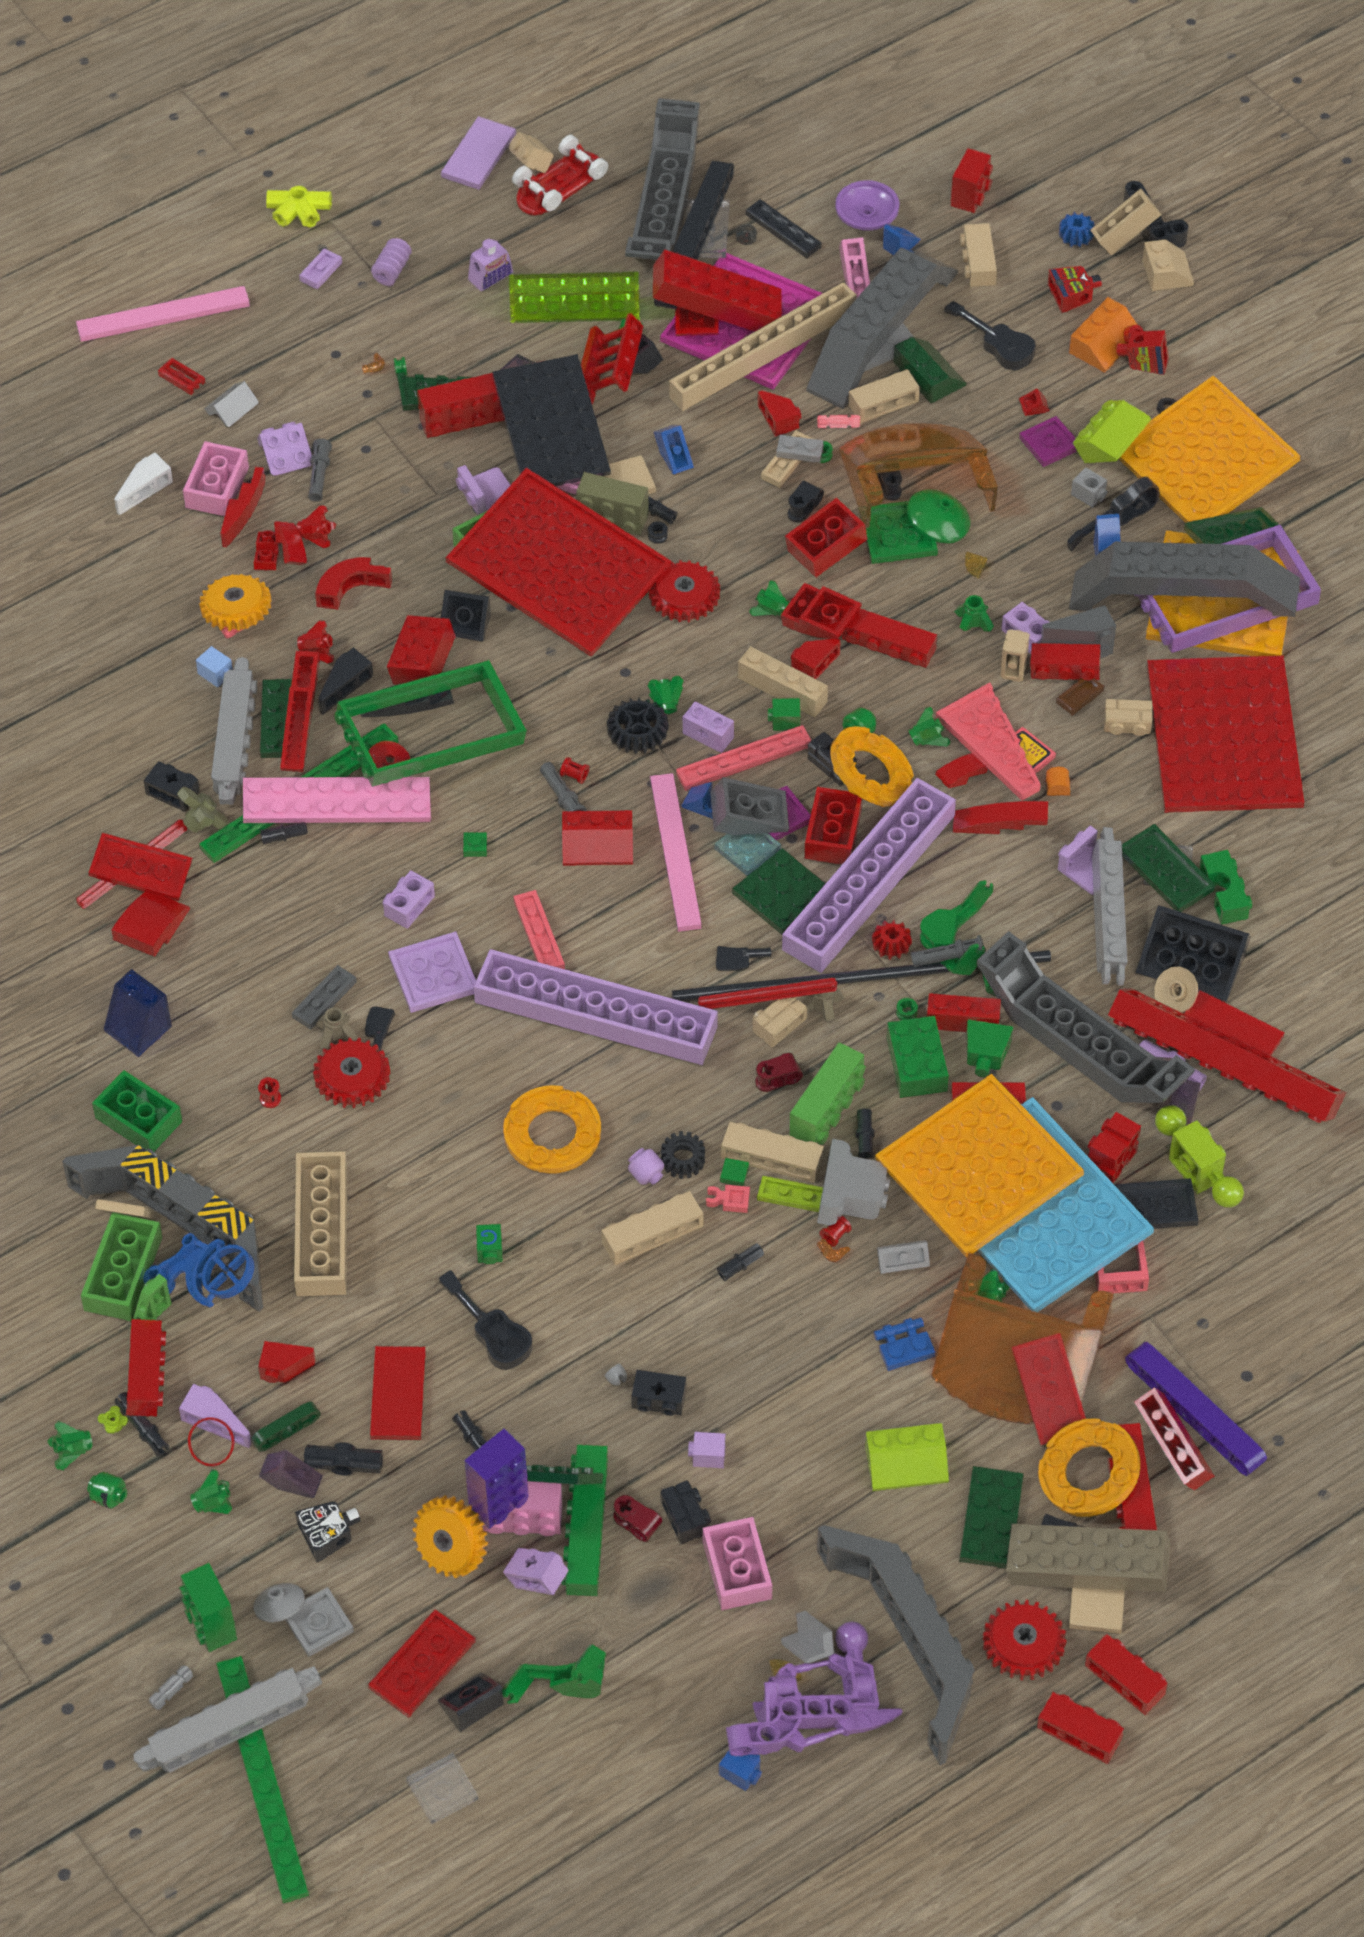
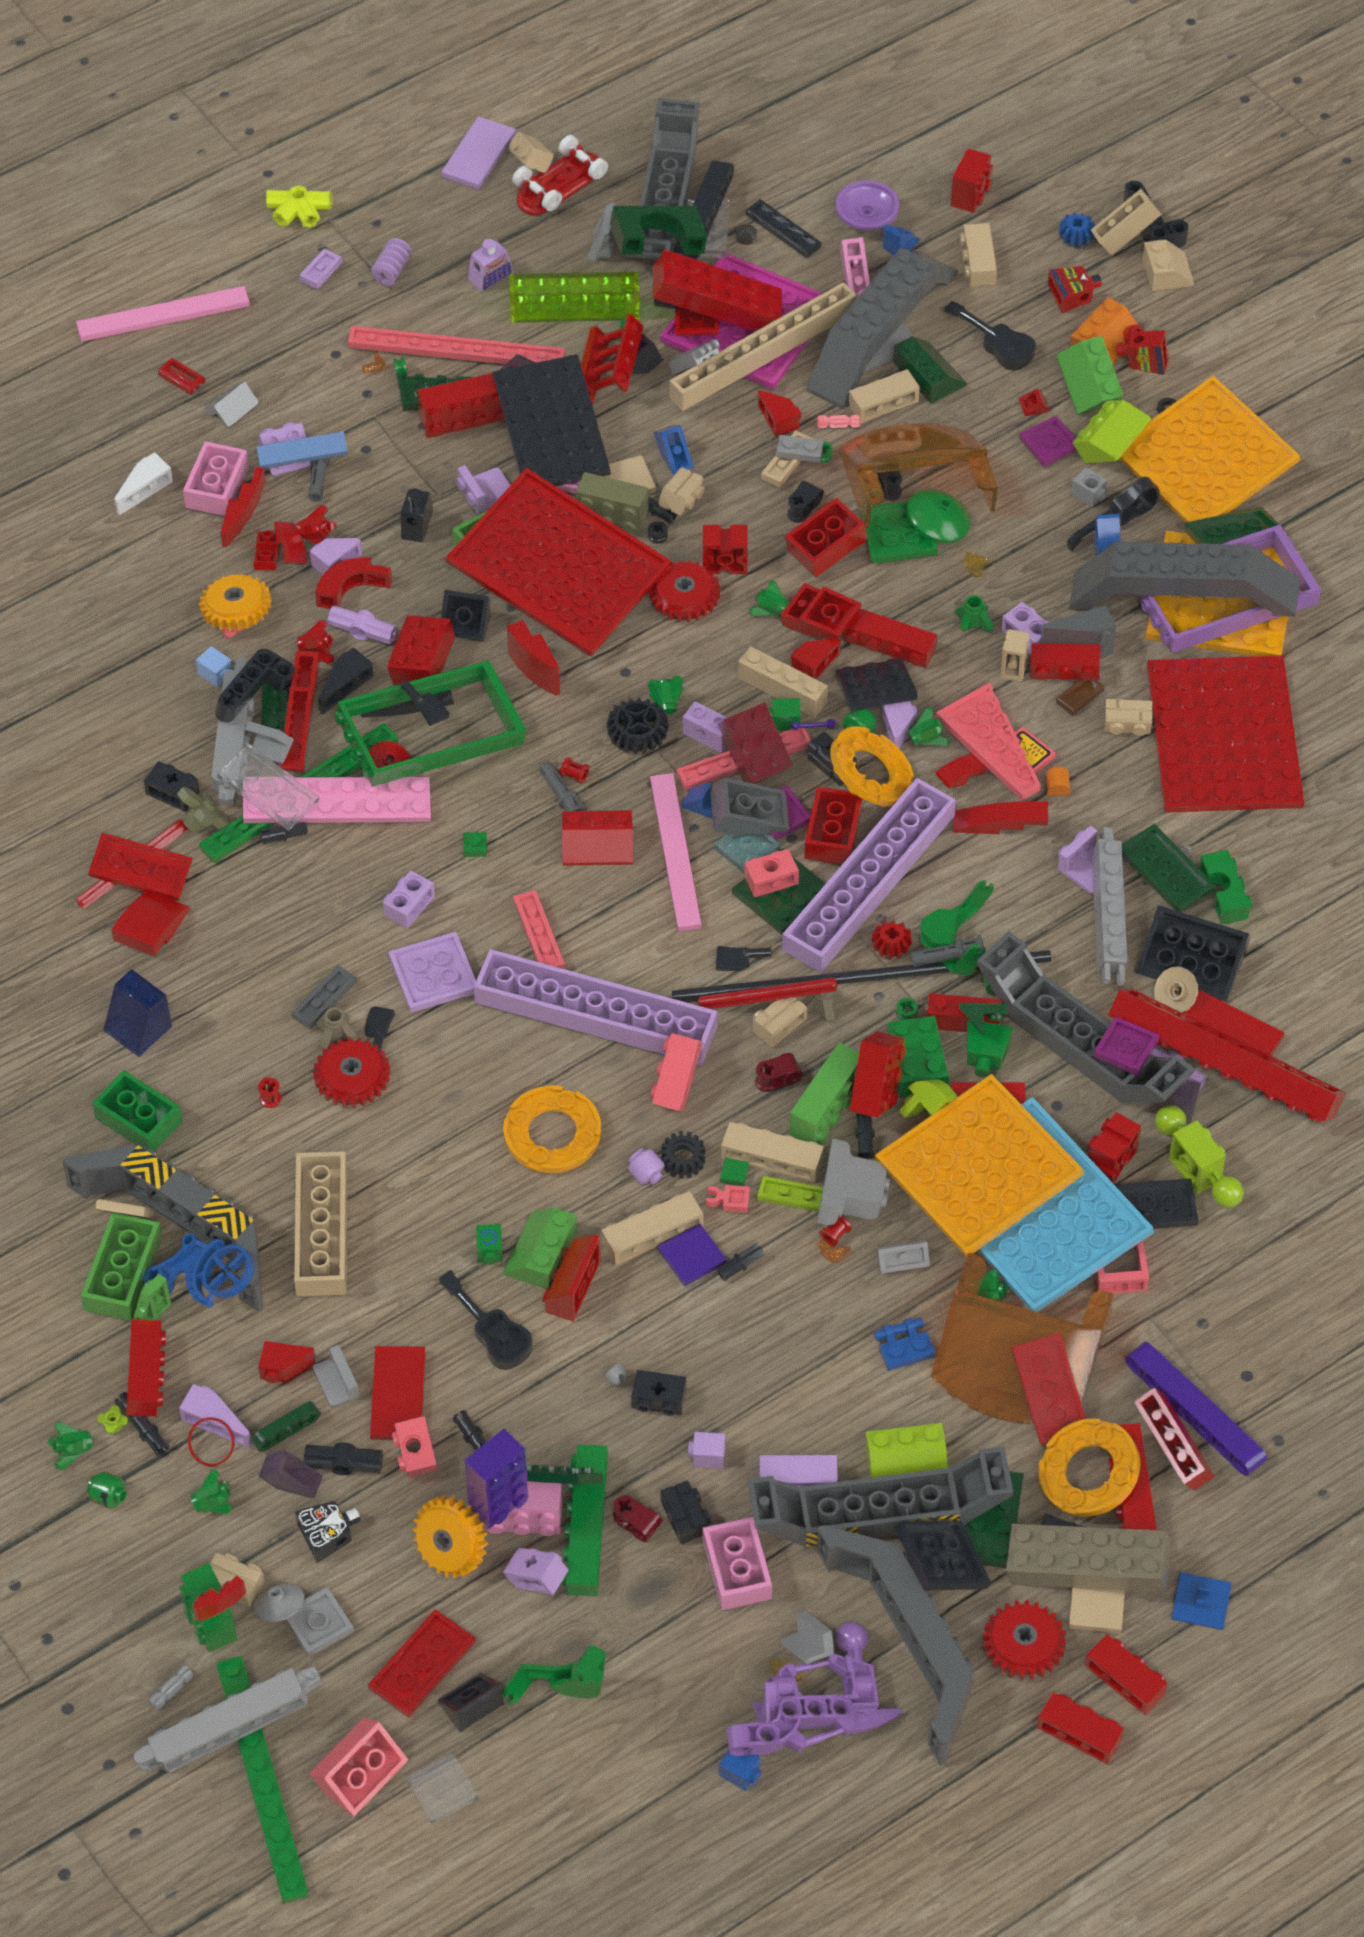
none -> red slope [193,1575,246,1621]
none -> tan brick [210,1553,265,1607]
none -> black beam [215,649,295,723]
none -> clear tile [217,744,319,831]
none -> light grey panel [245,721,294,764]
none -> medium blue tile [256,431,348,469]
none -> coral slope [309,1718,408,1816]
none -> lavender slope [310,538,362,574]
none -> light grey panel [313,1345,359,1408]
none -> lavender piece [327,606,398,644]
none -> coral plate [348,326,565,366]
none -> coral brick [392,1416,438,1478]
none -> black torso [401,488,433,543]
none -> black piece [401,681,450,726]
none -> bright green slope [503,1207,577,1289]
none -> red slope [507,620,560,696]
none -> red slope [542,1234,601,1322]
none -> light grey slope [587,202,615,262]
none -> dark green arch [610,206,708,254]
none -> coral brick [650,1033,703,1112]
none -> dark purple tile [658,1224,727,1287]
none -> tan brick [659,467,704,515]
none -> light grey hinge [667,339,720,374]
none -> red brick [703,524,748,574]
none -> dark red brick [718,702,793,784]
none -> coral brick [744,849,799,898]
none -> dark grey slope [748,1447,1013,1547]
none -> lavender brick [760,1455,837,1487]
none -> dark purple hinge [791,719,836,731]
none -> black plate [835,658,918,711]
none -> red brick [850,1031,906,1118]
none -> lavender slope [881,701,918,748]
none -> black plate [894,1521,991,1591]
none -> lime brick [899,1079,958,1118]
none -> dark green slope [959,1003,1009,1035]
none -> bright green slope [1056,336,1123,416]
none -> magenta plate [1094,1016,1159,1076]
none -> blue piece [1171,1572,1232,1630]

